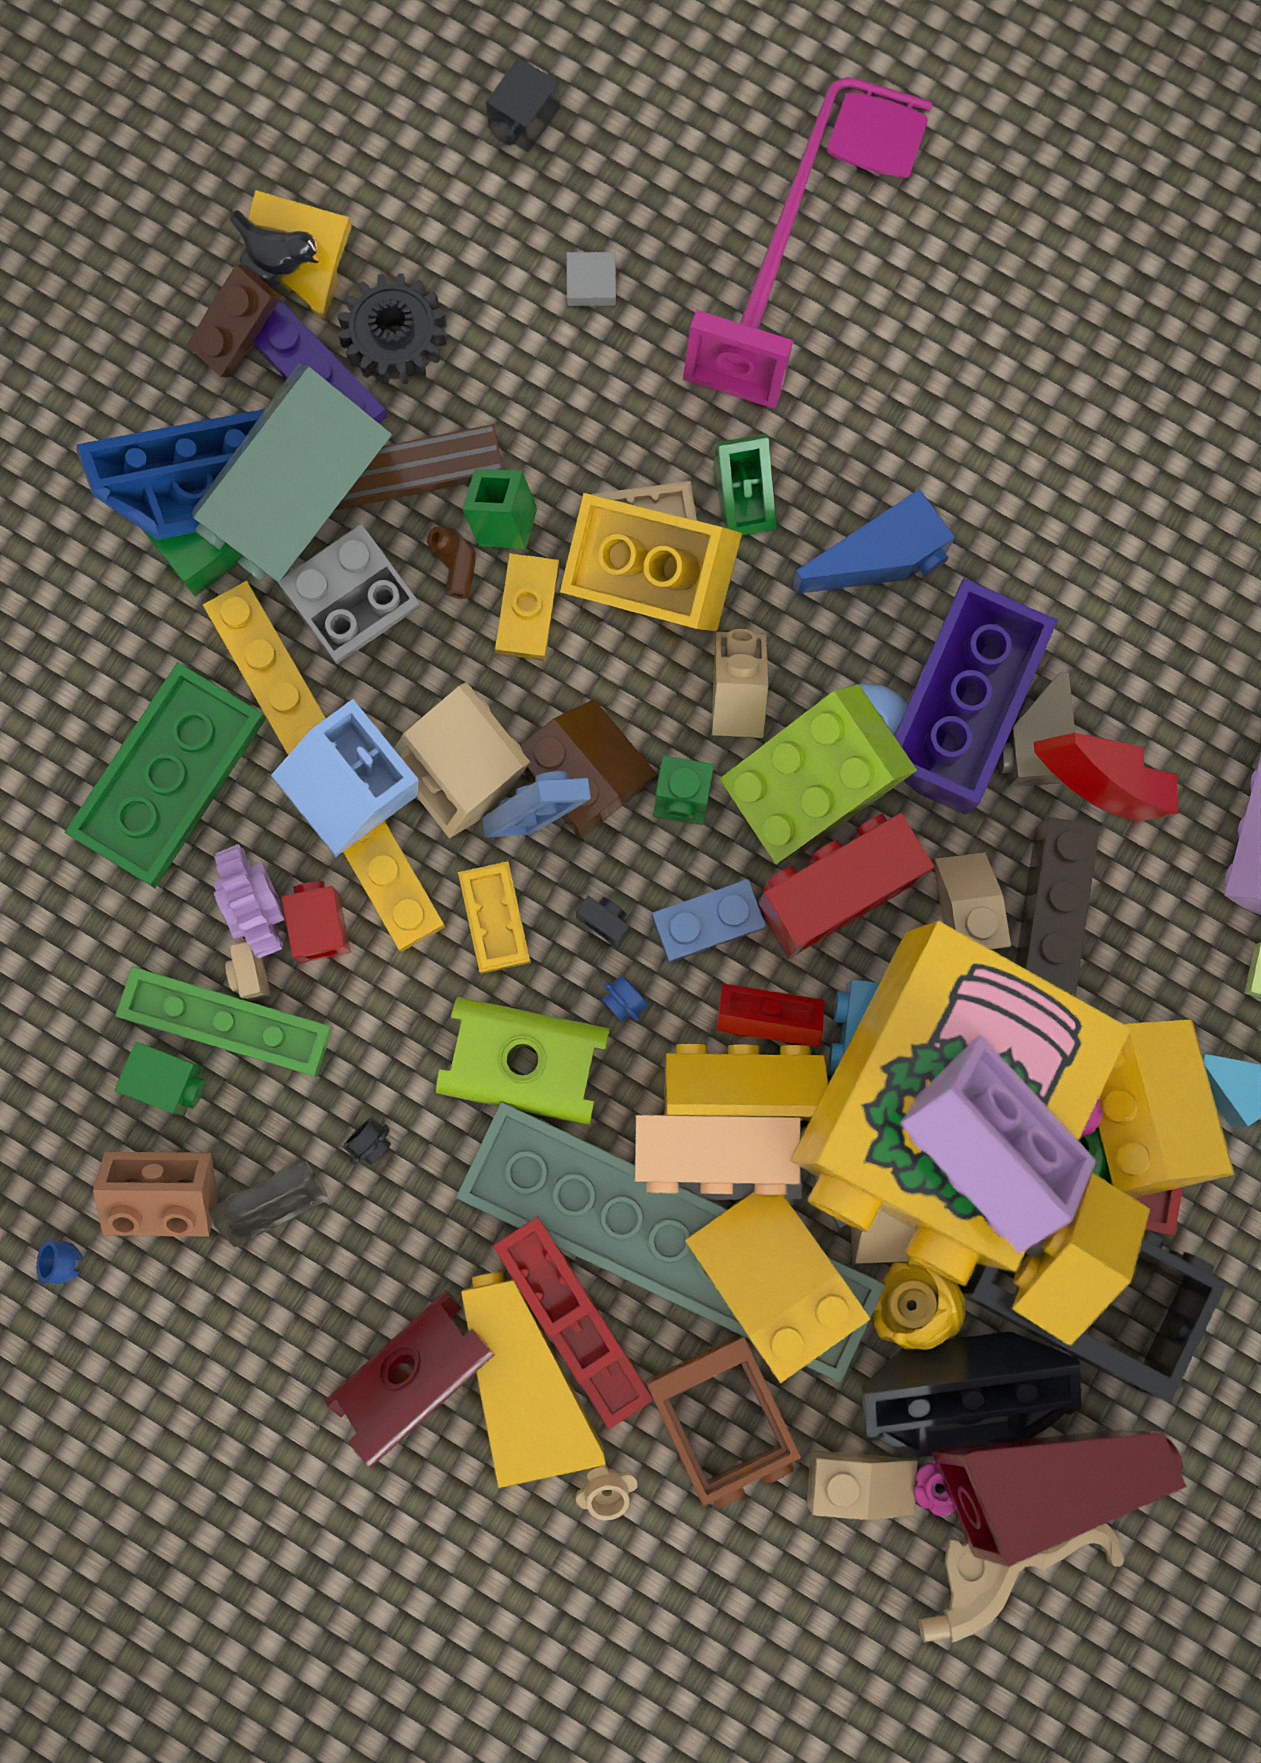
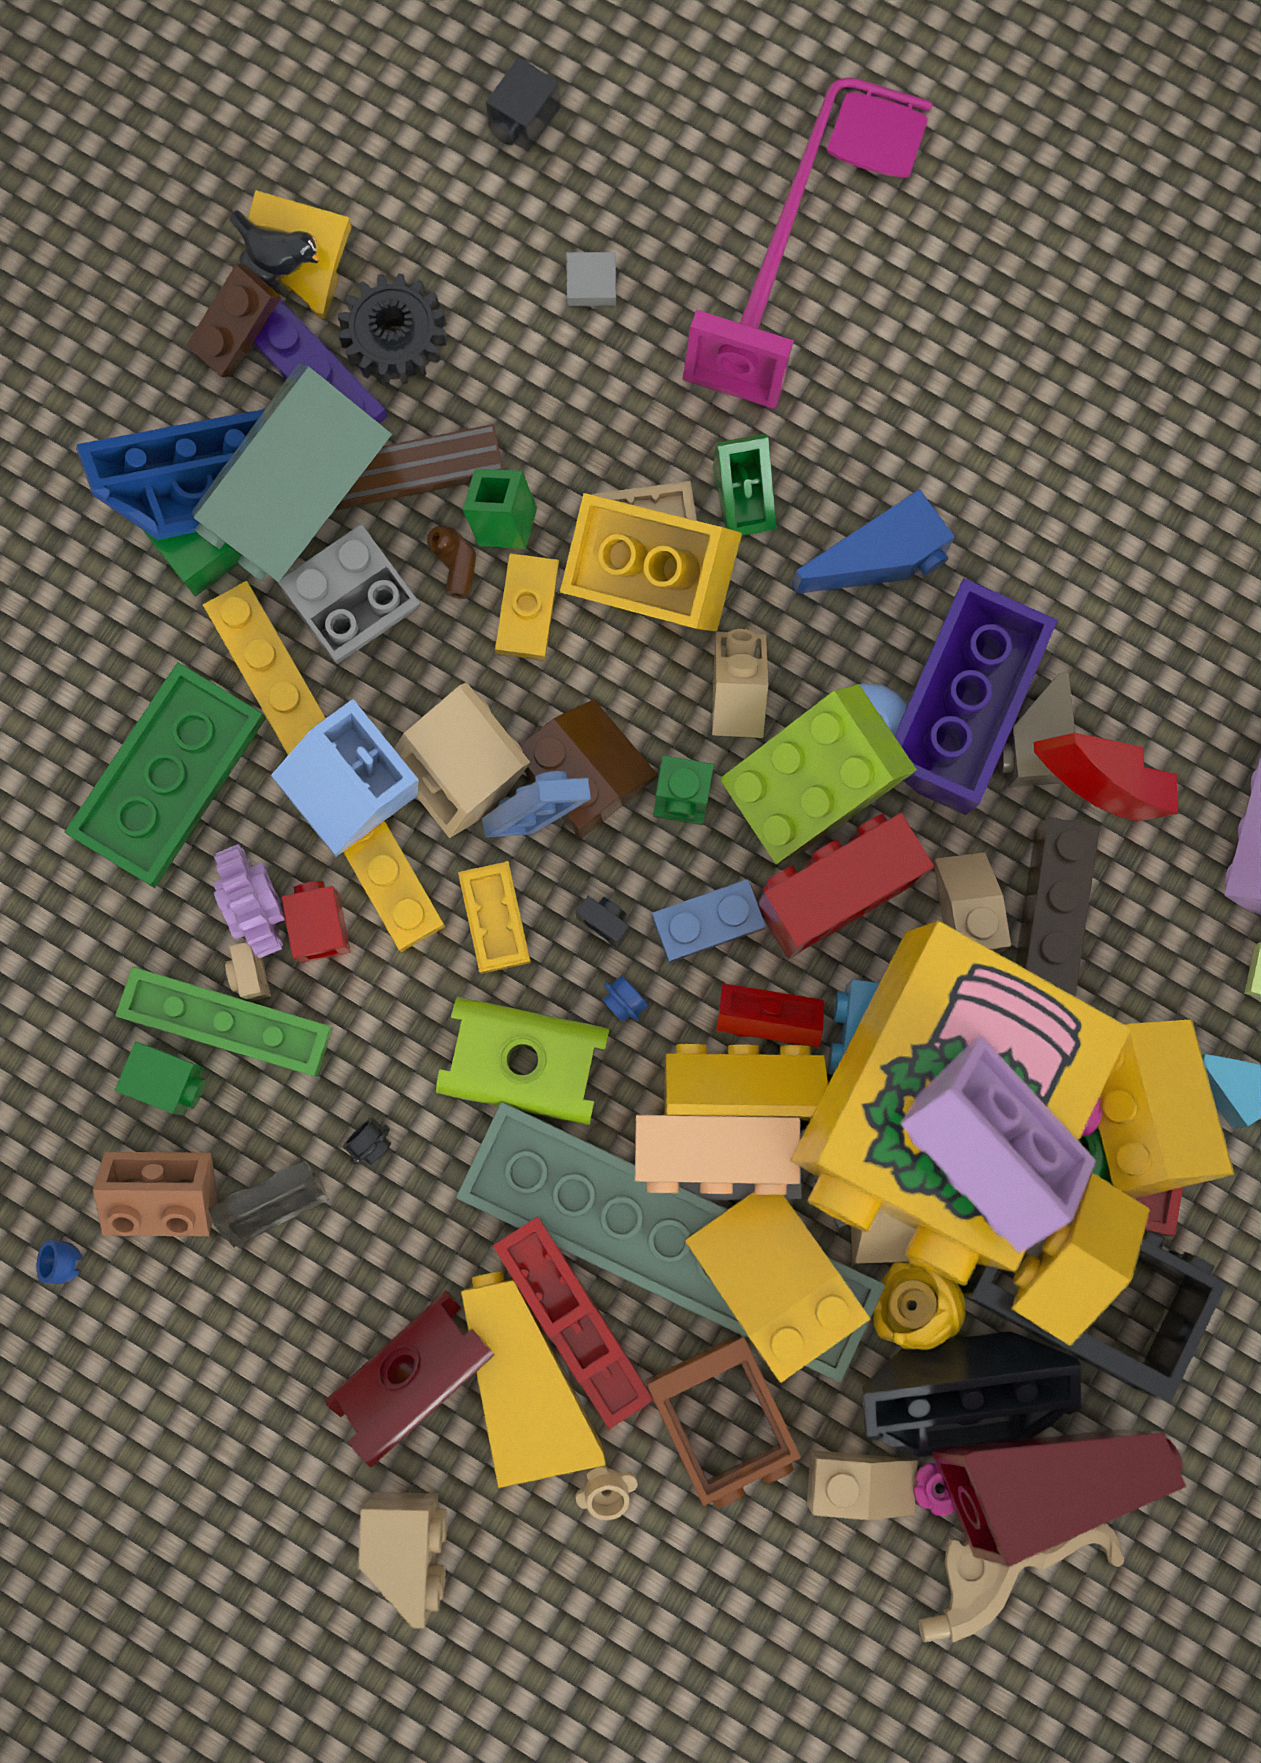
none -> tan slope [359,1492,447,1628]

